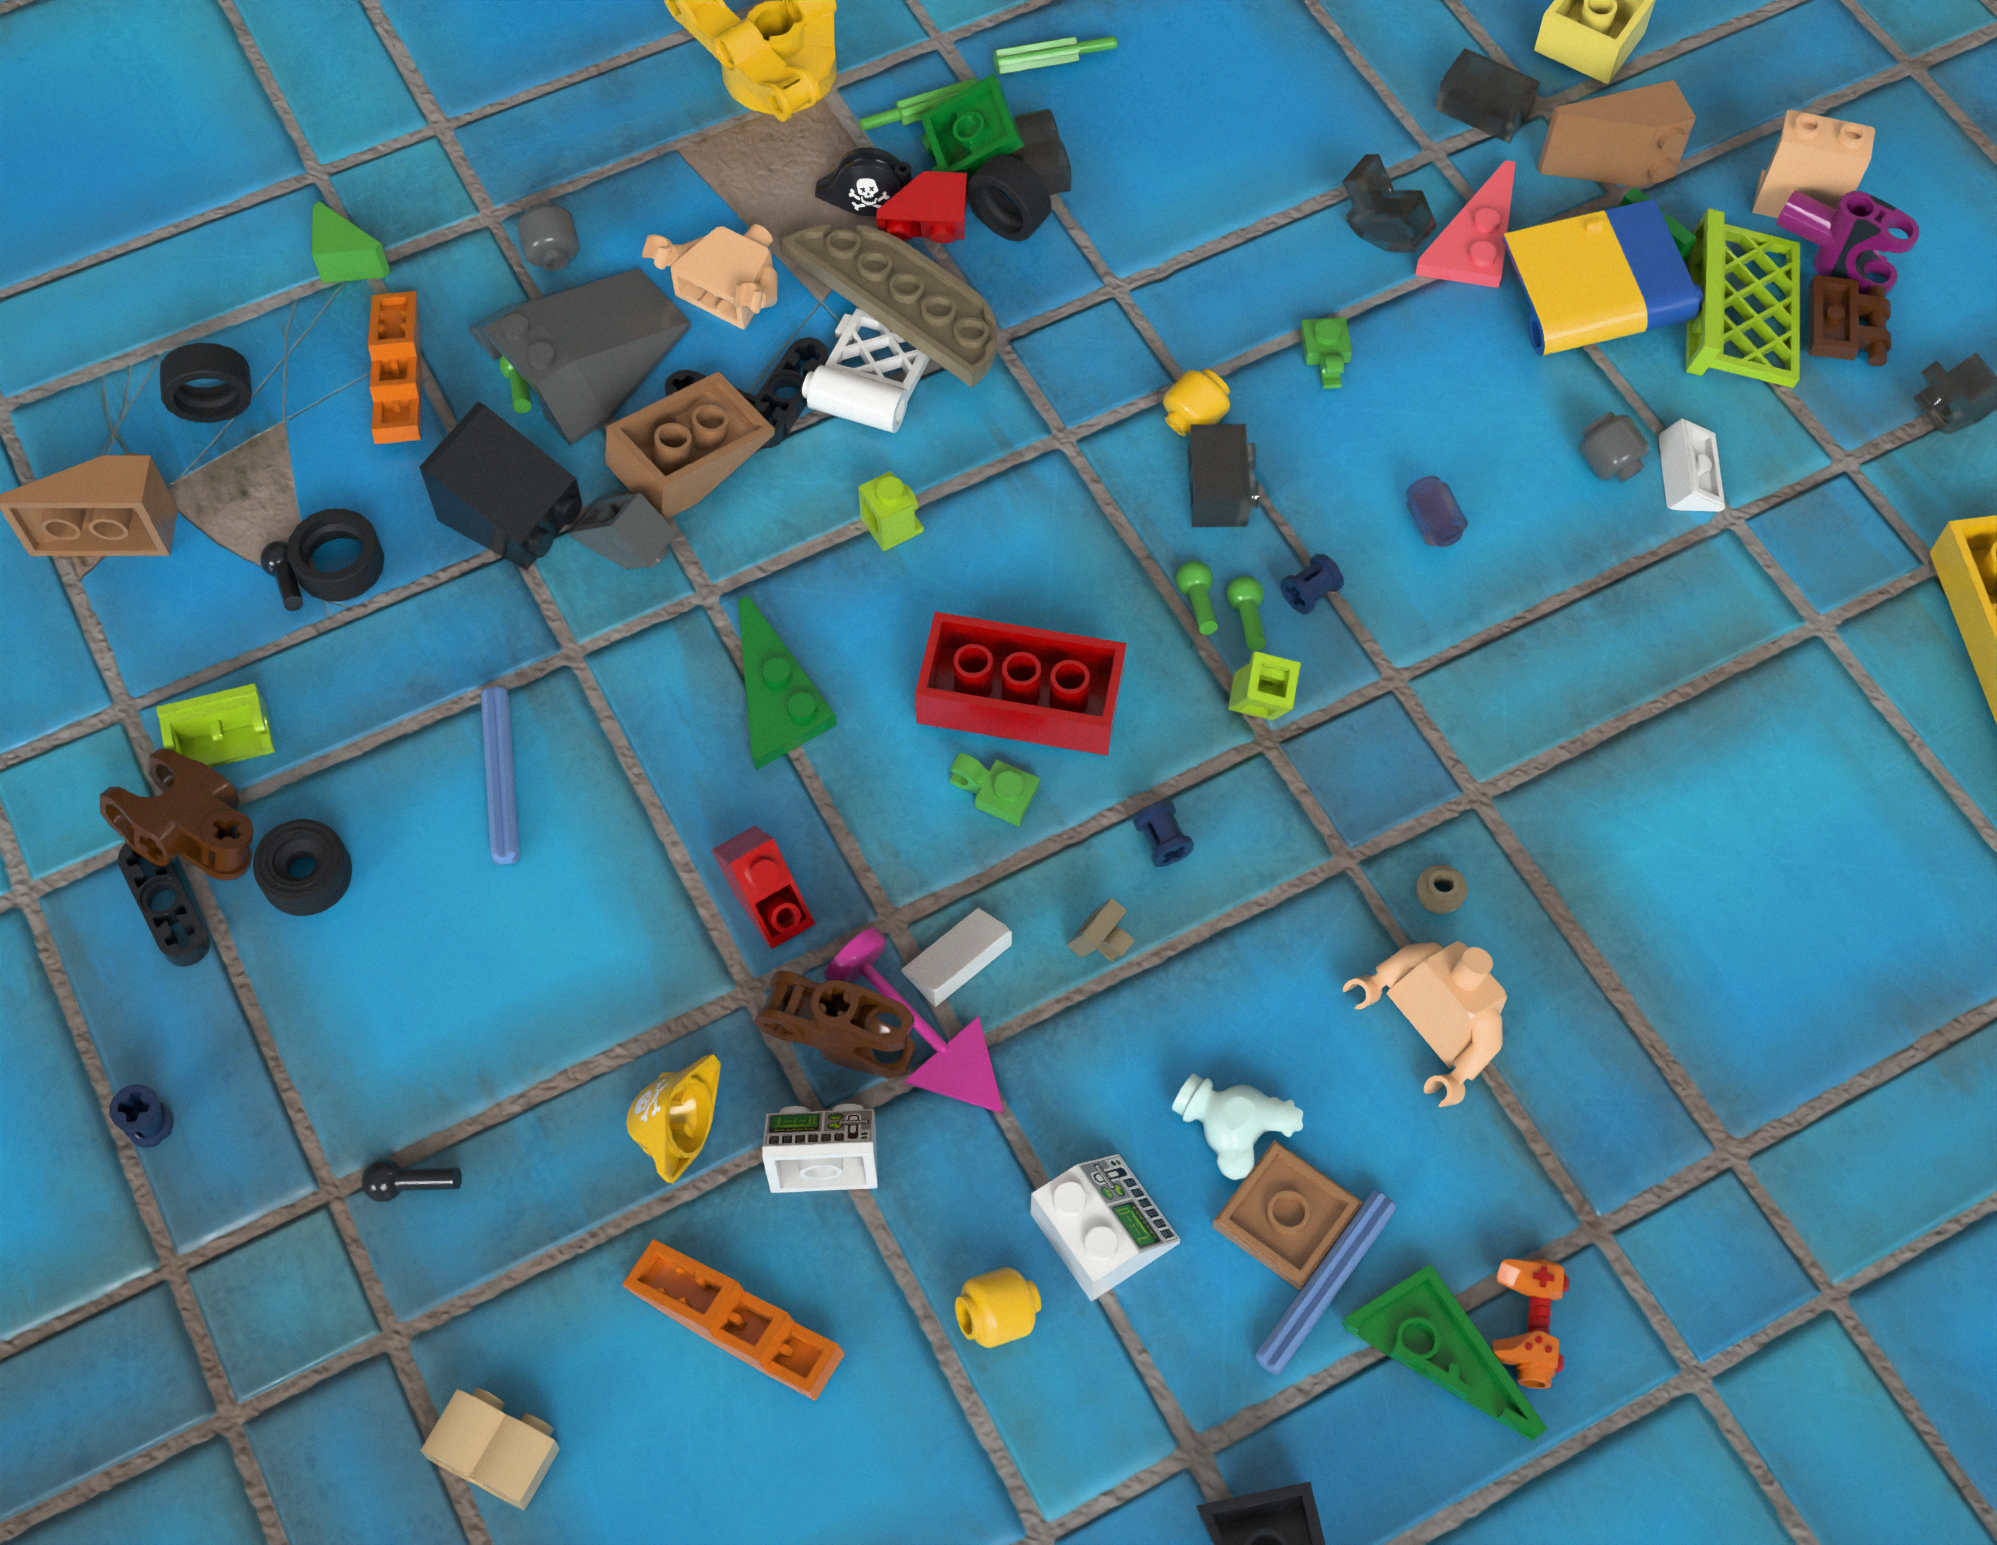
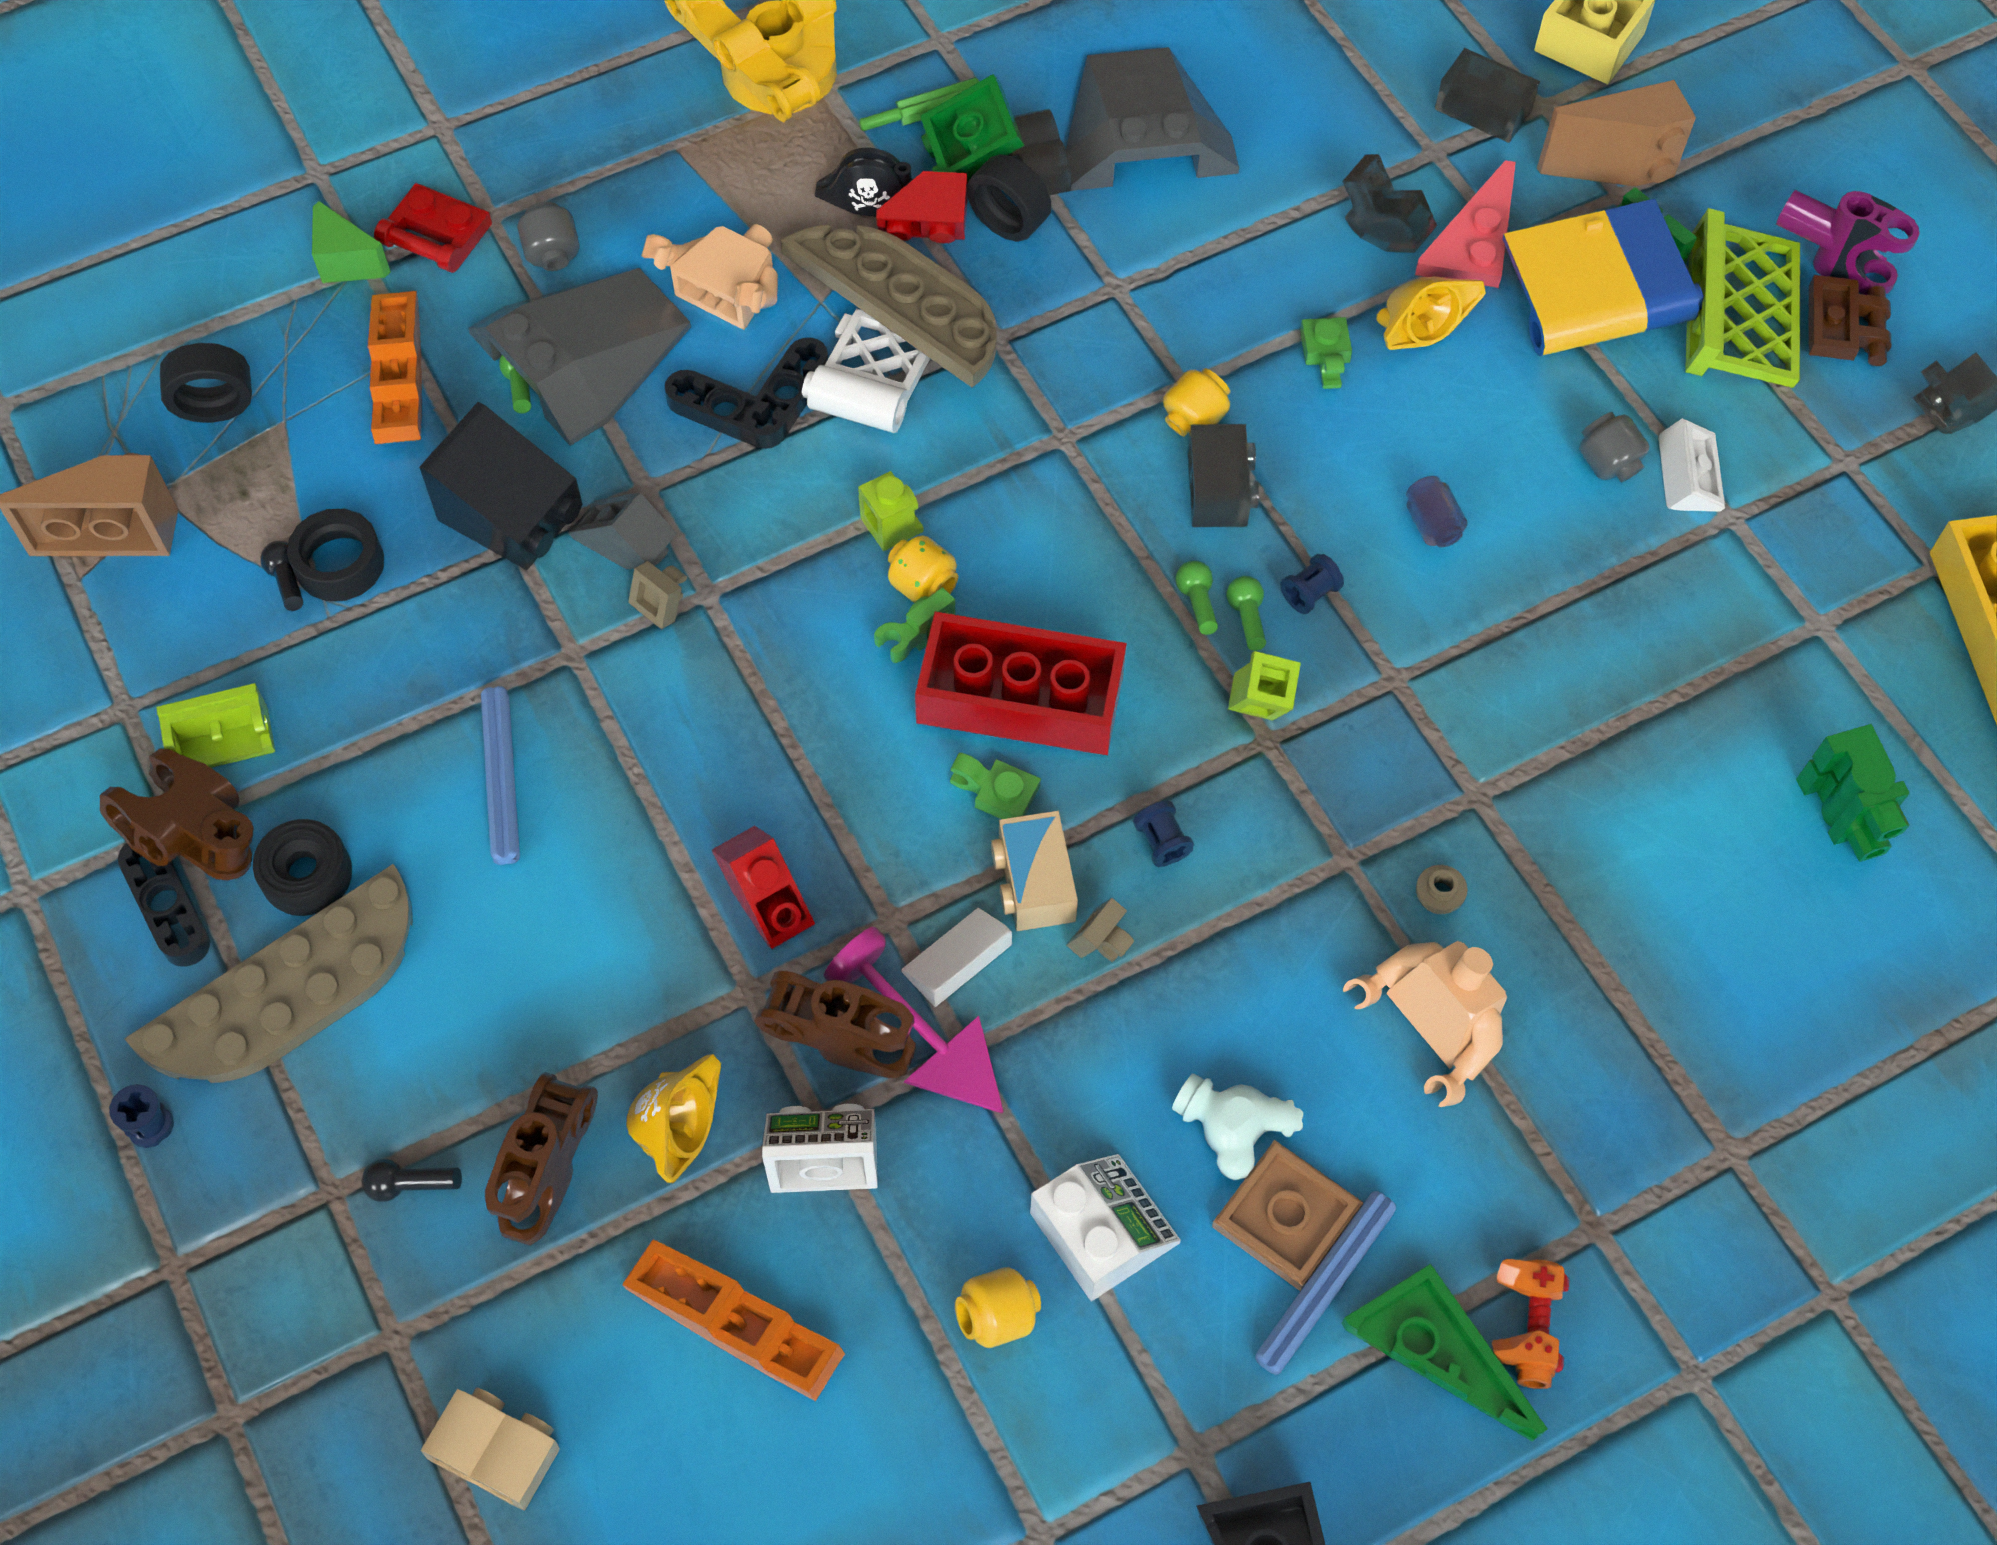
medium nougat slope [605,371,775,520] -> none
green wing [738,595,837,770] -> none
axle [993,36,1118,75] -> none
light nougat panel [1752,110,1875,218] -> none
none -> dark tan plate [124,864,413,1083]
none -> red plate [374,183,492,273]
none -> reddish brown piece [485,1072,598,1246]
none -> dark tan tile [628,561,687,629]
none -> bright green plate [874,587,955,663]
none -> yellow head [888,535,959,603]
none -> tan brick [991,811,1078,932]
none -> dark grey wedge [1065,47,1239,191]
none -> yellow hat [1376,276,1486,350]
none -> green hips [1796,723,1910,862]

